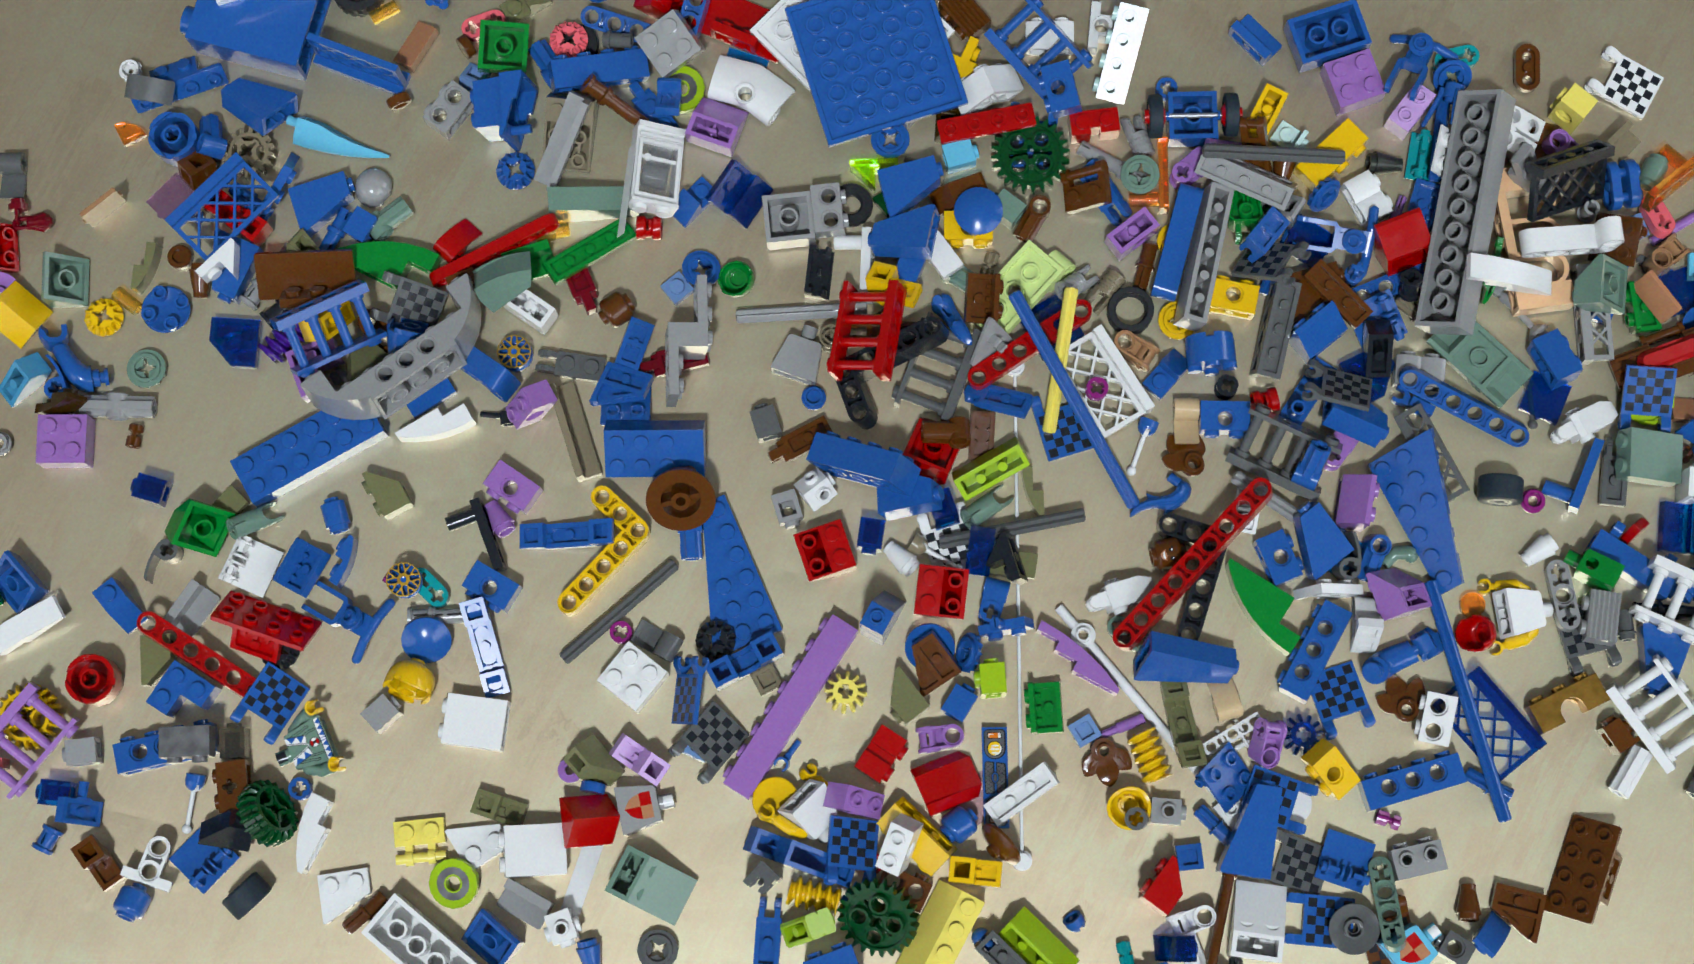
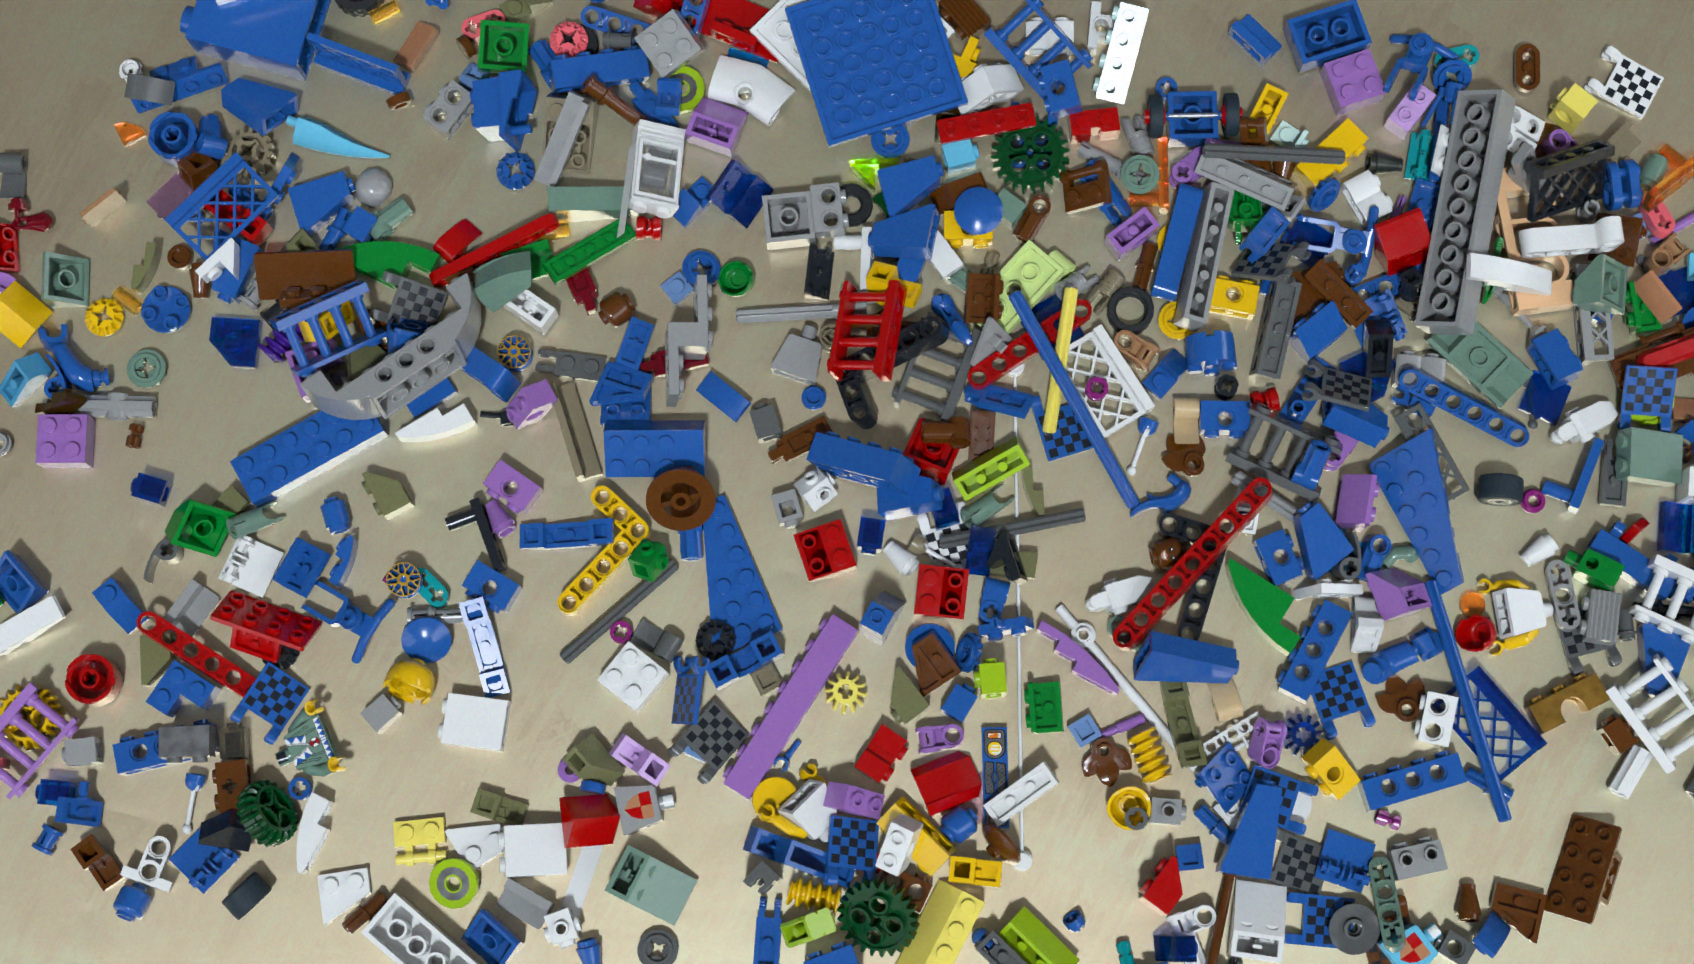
none -> green brick [628,539,669,582]
none -> blue slope [696,371,751,422]

